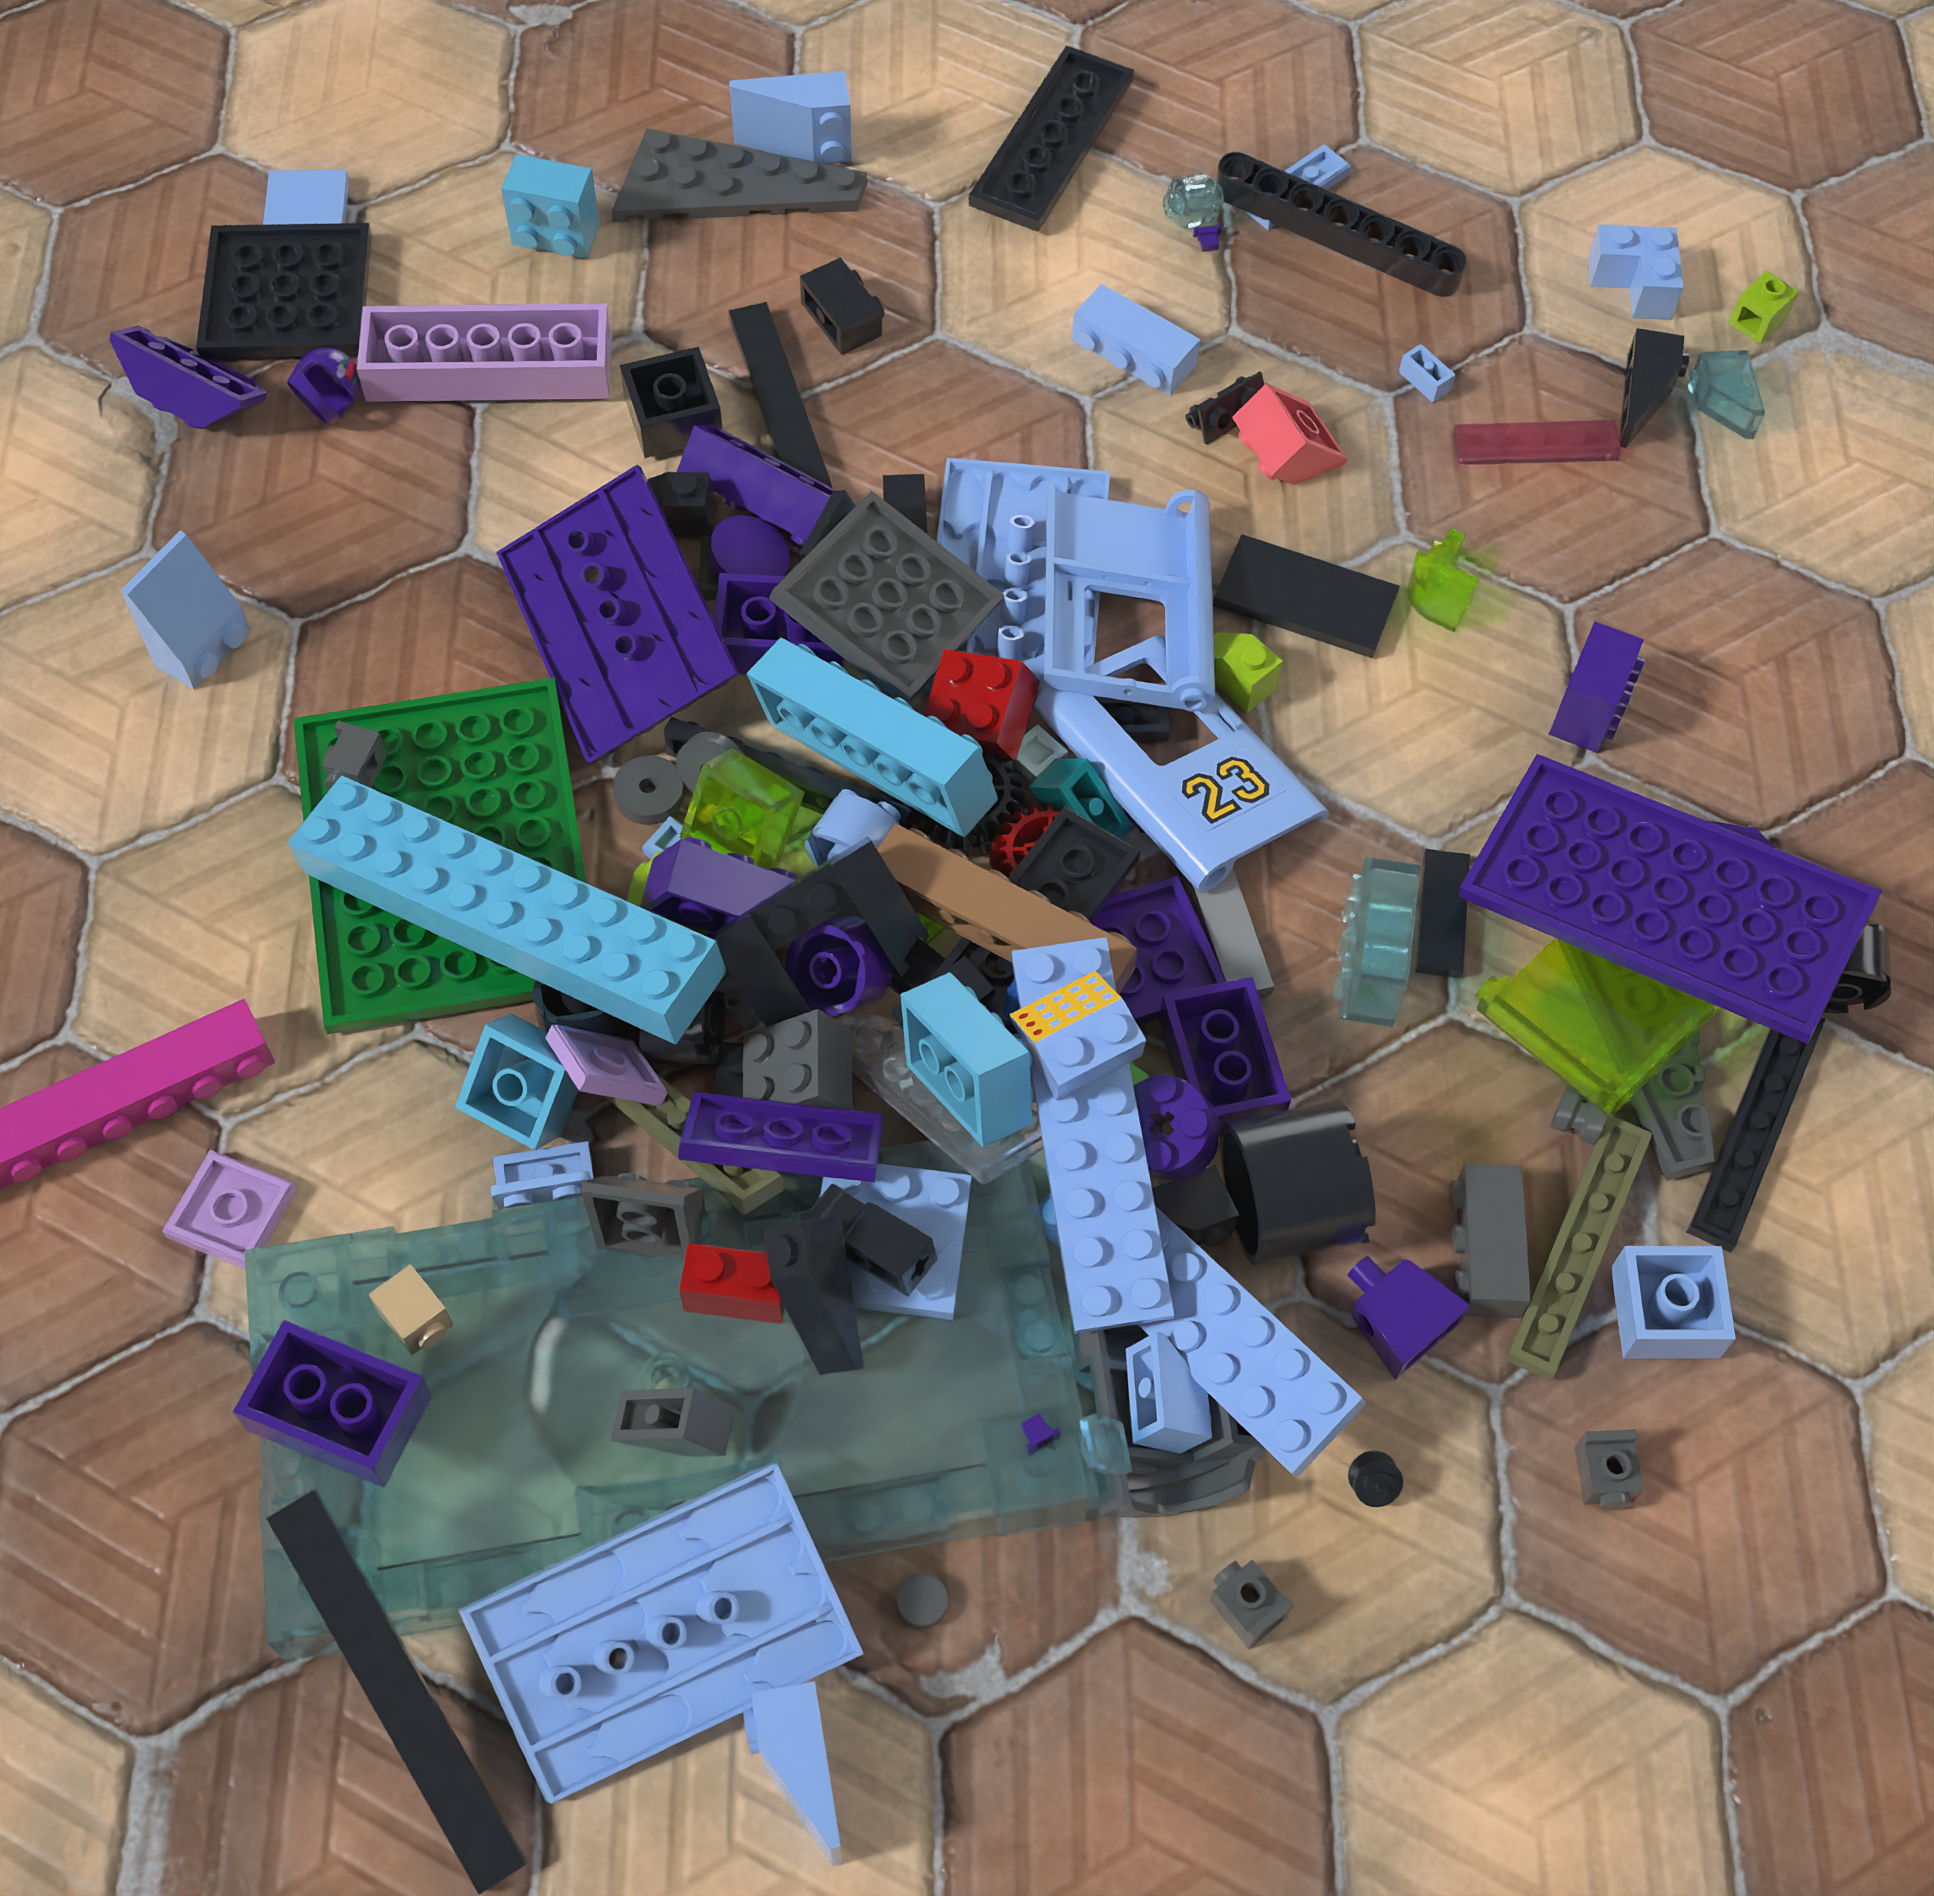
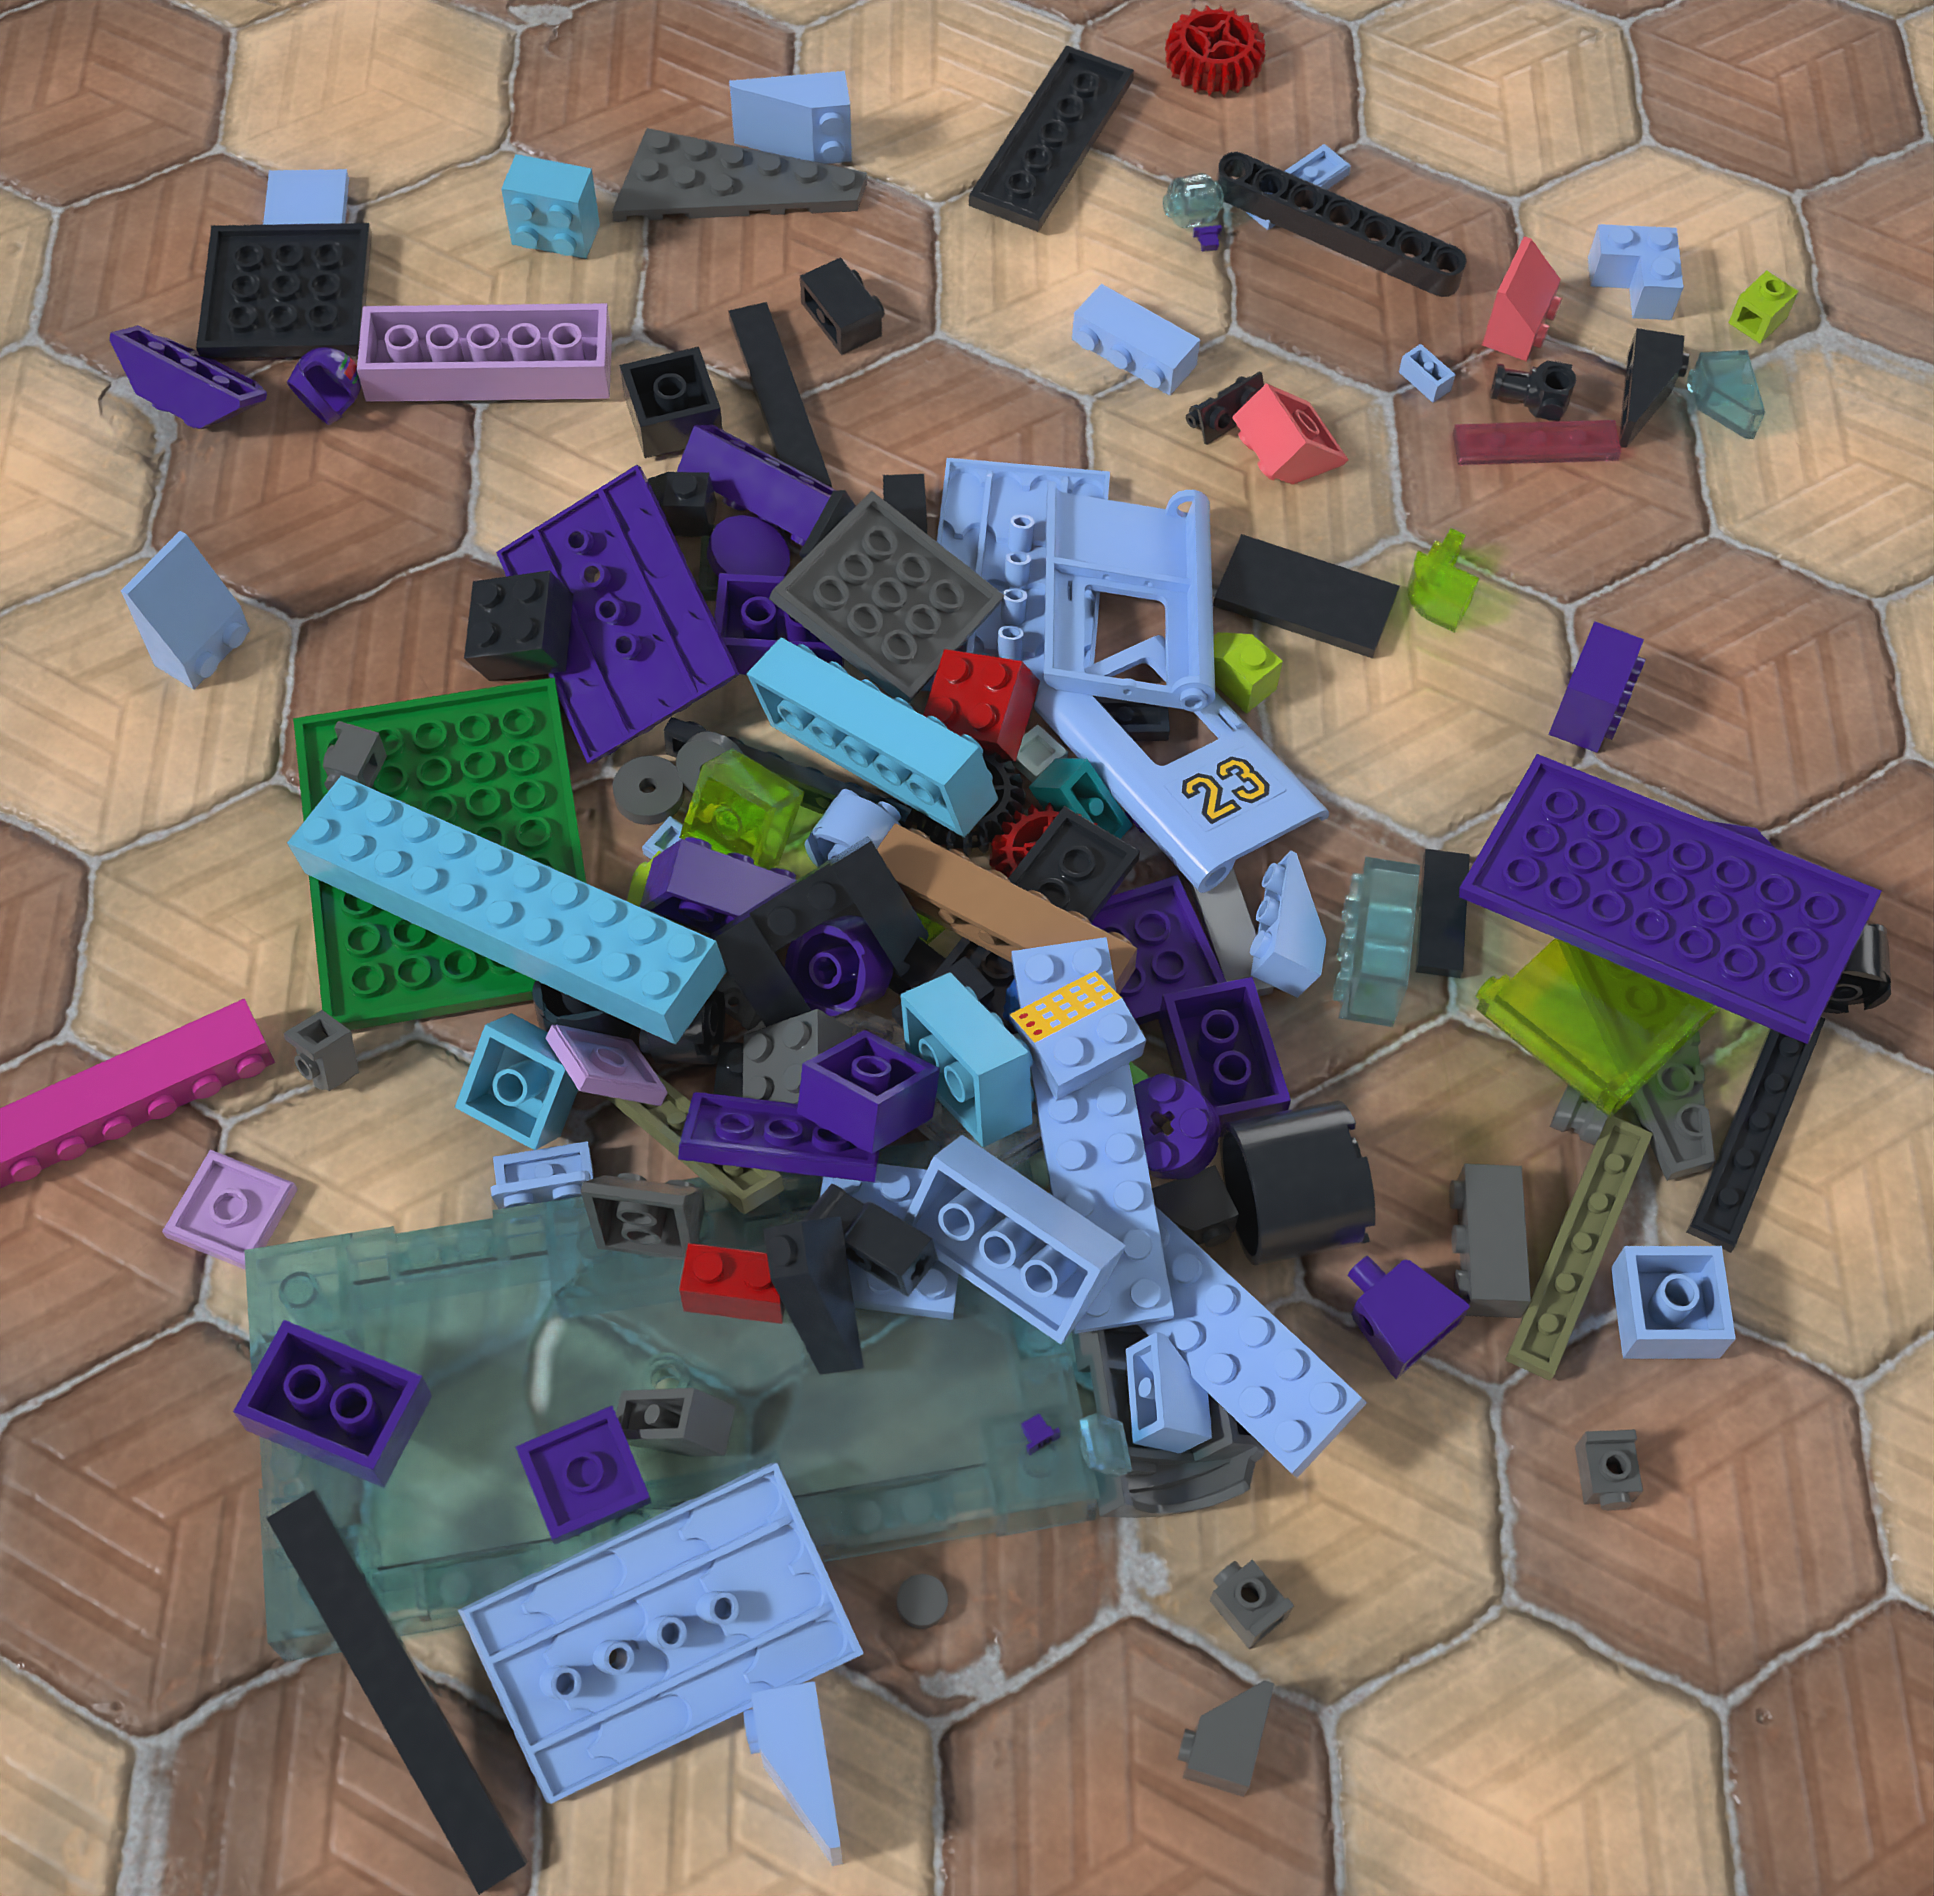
tan brick [368,1264,453,1356] -> none
black wheel [1348,1450,1403,1507] -> none
none -> dark grey brick [284,1010,359,1091]
none -> black brick [464,570,574,681]
none -> dark purple plate [515,1405,652,1545]
none -> dark purple brick [797,1030,940,1154]
none -> light blue slope [903,1135,1126,1344]
none -> red gear [1165,5,1266,97]
none -> dark grey slope [1177,1680,1275,1797]
none -> light blue slope [1250,851,1326,998]
none -> coral slope [1482,236,1562,361]
none -> black connector [1490,360,1576,422]

